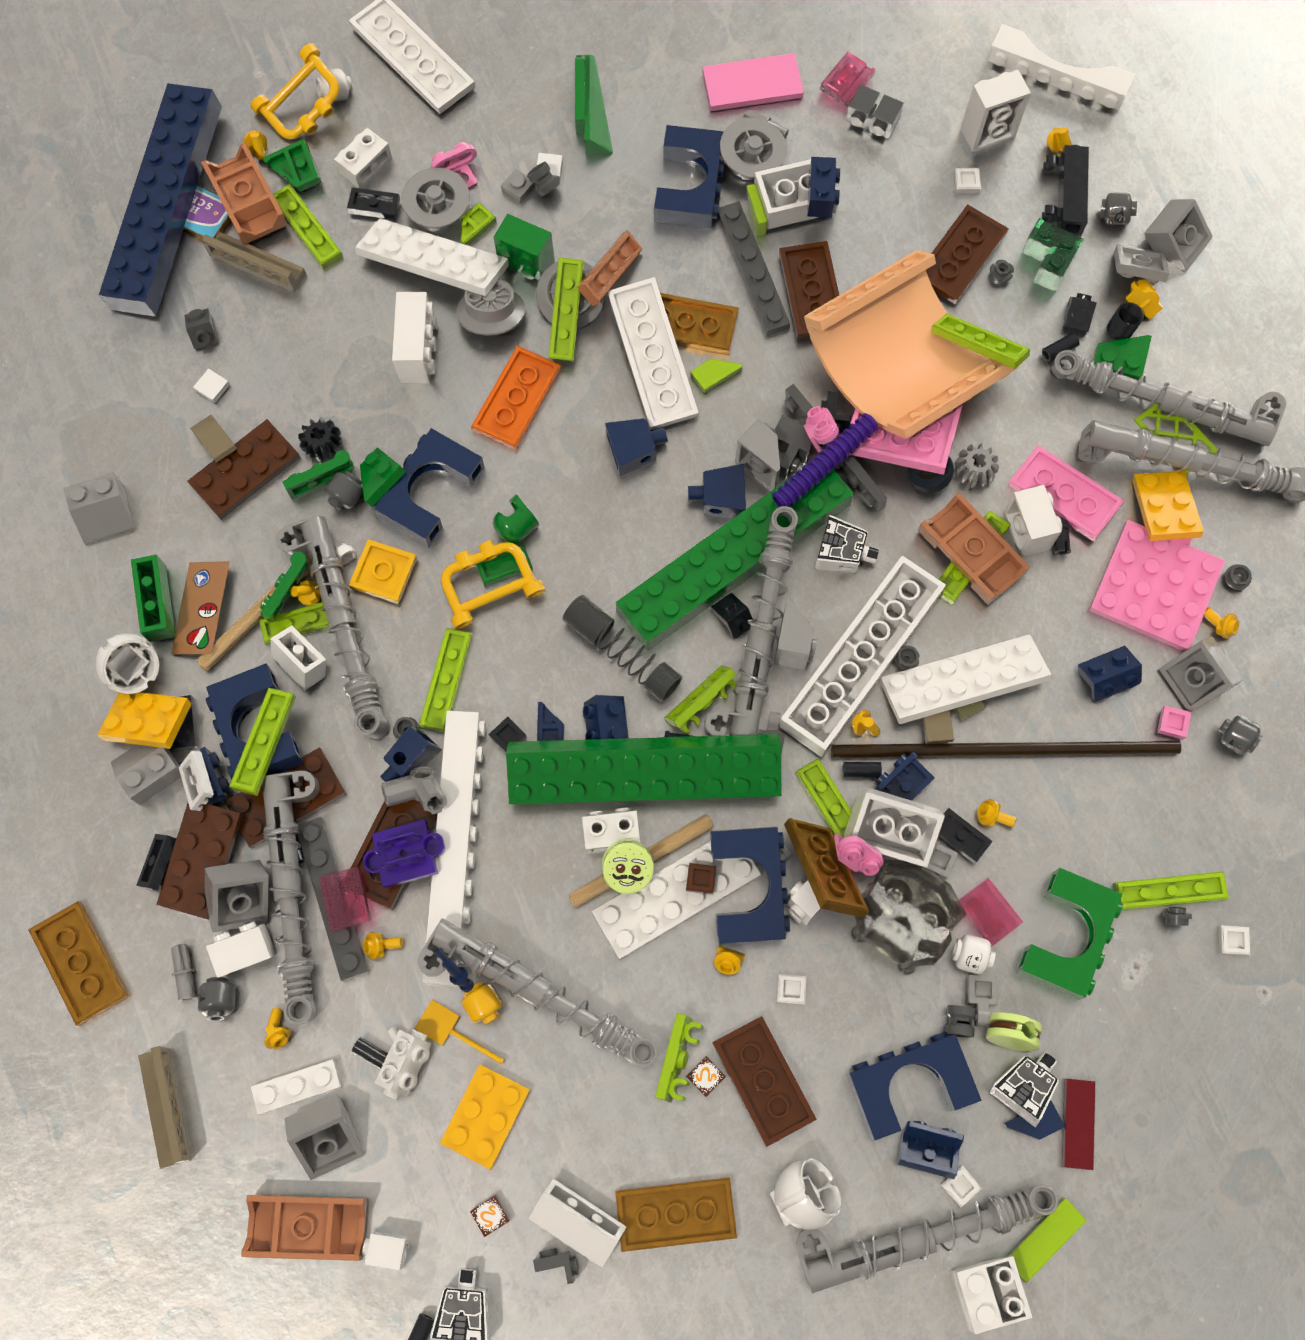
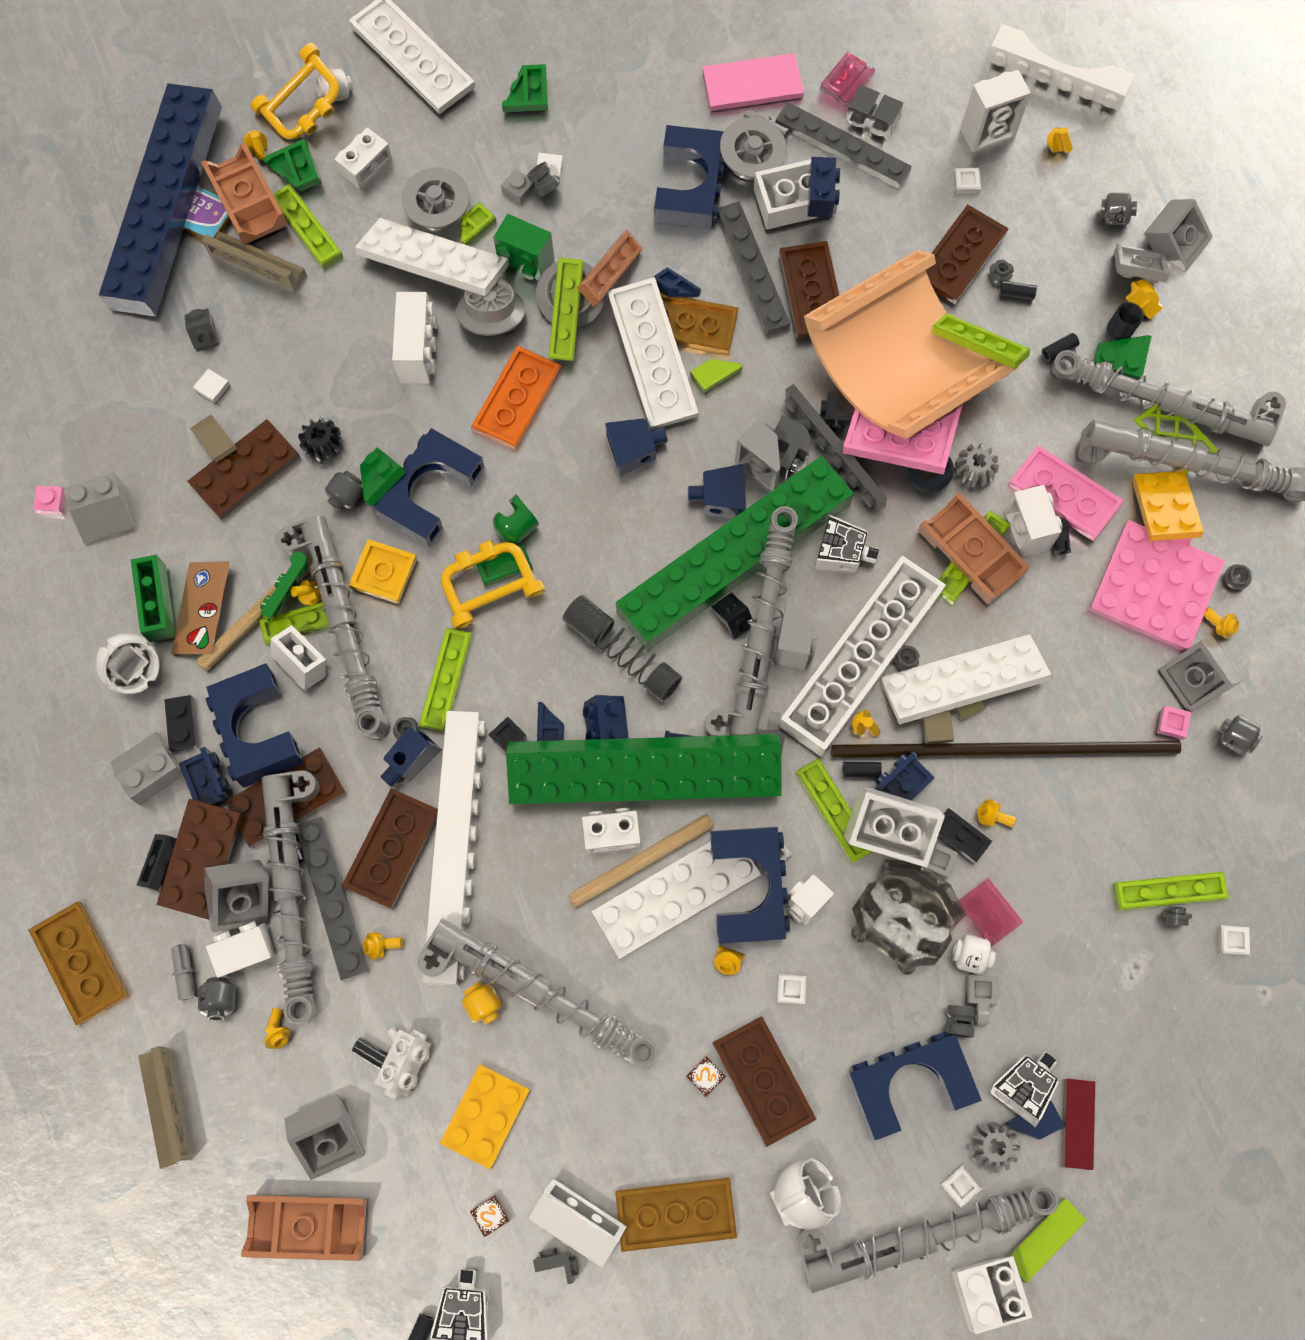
yellow plate [97,692,192,749] -> none
white tile [178,751,214,811] -> none
lime tile [229,688,296,796] -> none
white plate [251,1059,342,1115] -> none
green plate [282,450,354,500] -> none
clear pink plate [319,867,372,931] -> none
white hinge [335,543,357,565] -> none
black plate [347,187,400,220] -> none
white brick [362,1232,409,1270] -> none
dark purple piece [363,819,446,888] -> none
light grey piece [381,766,447,815] -> none
yellow piece [414,1000,504,1064] -> none
bright pink bracket [431,142,477,189] -> none
dark blue piece [435,947,474,992] -> none
green wedge [575,55,613,155] -> none
yellowish green head [601,839,654,894] -> none
lime plate [655,1013,704,1103] -> none
lime plate [664,665,737,734] -> none
reddish brown tile [686,863,717,895] -> none
lime tile [746,184,768,237] -> none
dark purple piece [772,413,879,507] -> none
pearl gold tile [784,818,869,918] -> none
bright pink bracket [804,406,839,453] -> none
bright pink bracket [834,833,884,876] -> none
dark blue bracket [898,1121,964,1179] -> none
yellowish green head [986,1012,1042,1052] -> none
green arch [1016,868,1123,1000] -> none
clear green brick [1022,218,1084,292] -> none
black brick [1041,145,1089,236] -> none
black bracket [1063,293,1097,332] -> none
dark blue bracket [1078,645,1142,702] -> none
none -> bright pink plate [33,486,65,514]
none -> green wing [502,64,548,112]
none -> dark blue tile [652,267,701,297]
none -> dark grey plate [775,102,912,189]
none -> light grey gear [969,1122,1020,1173]
none -> black axle [999,280,1037,300]

